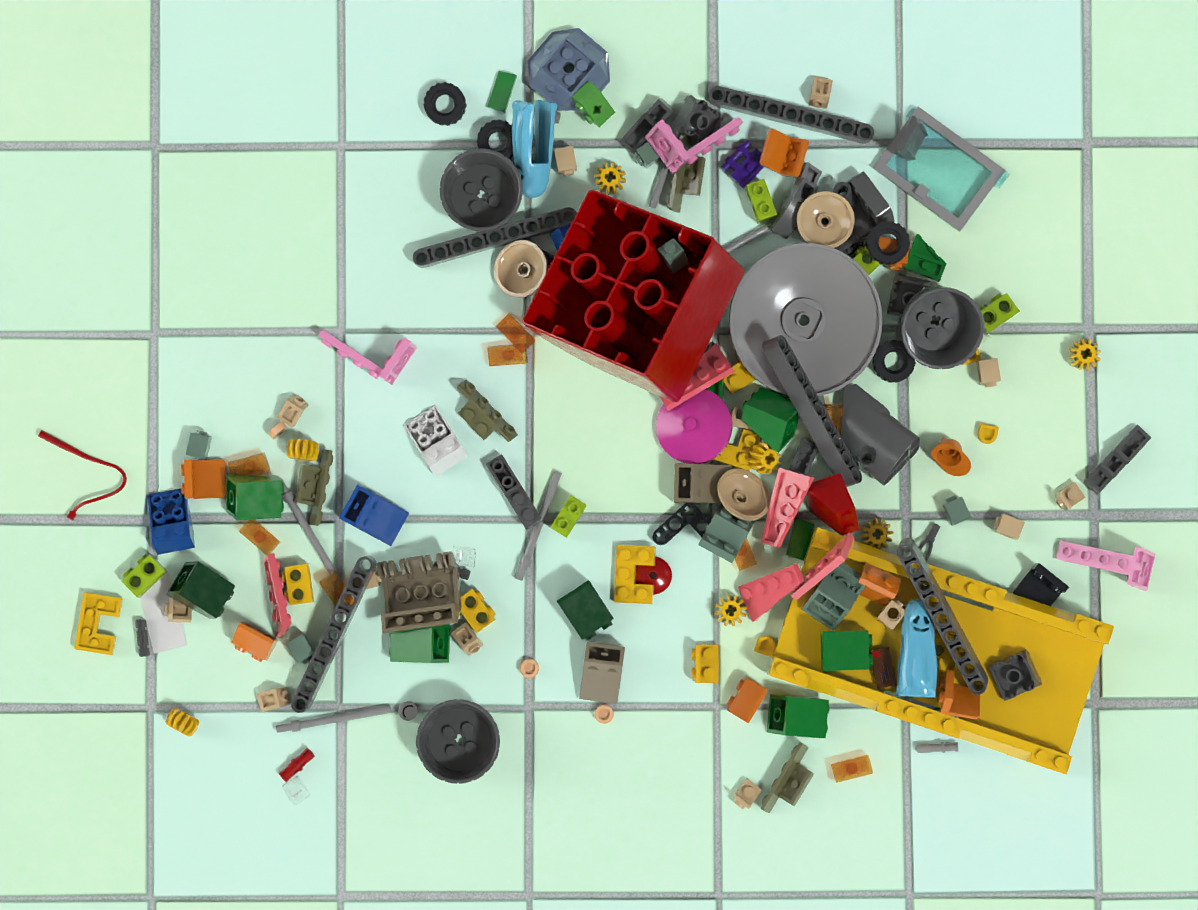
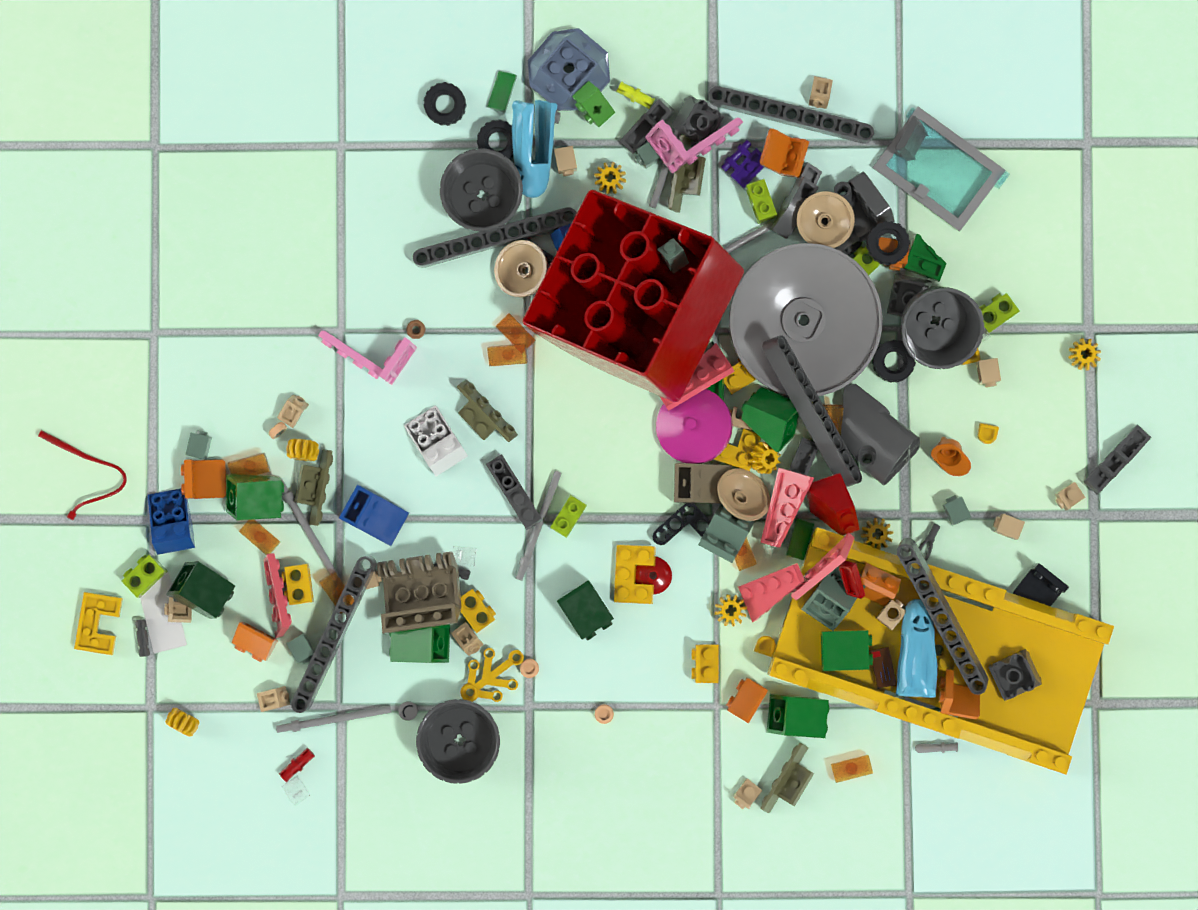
dark tan slope [579,642,625,704] -> none
bright pink bracket [1056,540,1156,591] -> none
none -> medium nougat plate [406,320,426,339]
none -> yellow plant [460,648,524,702]
none -> neon yellow pin [616,81,655,109]
none -> red tile [838,560,866,599]

